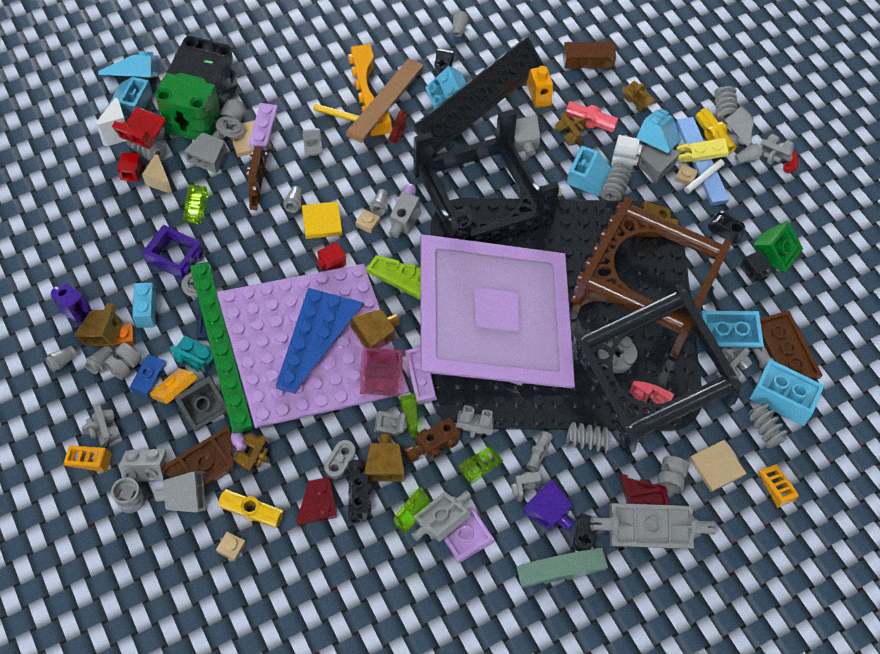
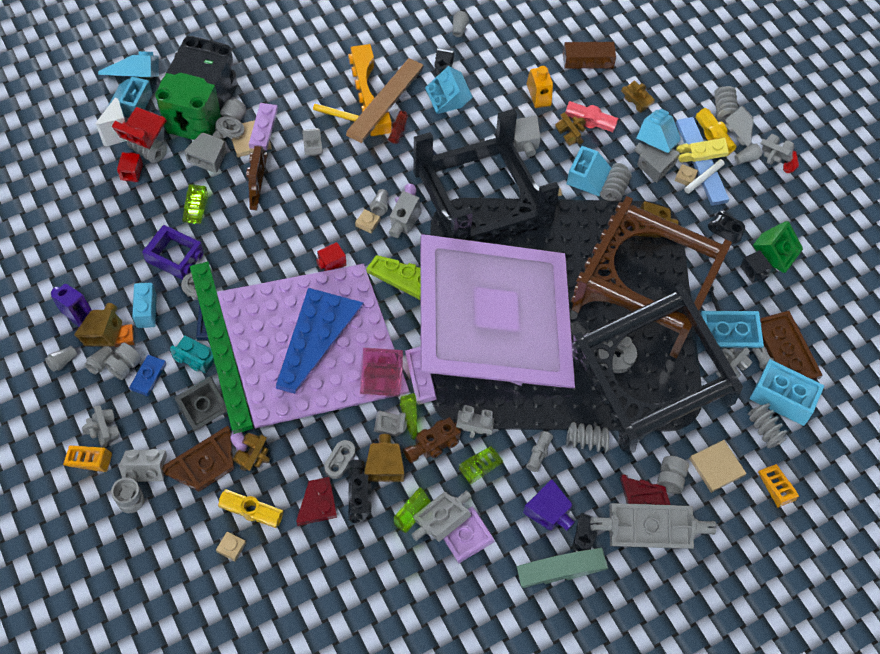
tan slope [142,154,172,193] -> none
light orange plate [149,368,197,404] -> none
light grey torso [154,471,206,512] -> none
light grey cone [283,186,302,213] -> none
yellow tile [302,202,342,239] -> none
pearl gold torso [351,309,400,356] -> none
black plate [414,36,544,155] -> none
light grey bracket [511,472,542,502] -> none
white brick [611,135,642,170] -> none
coral slope [629,381,674,404] -> none

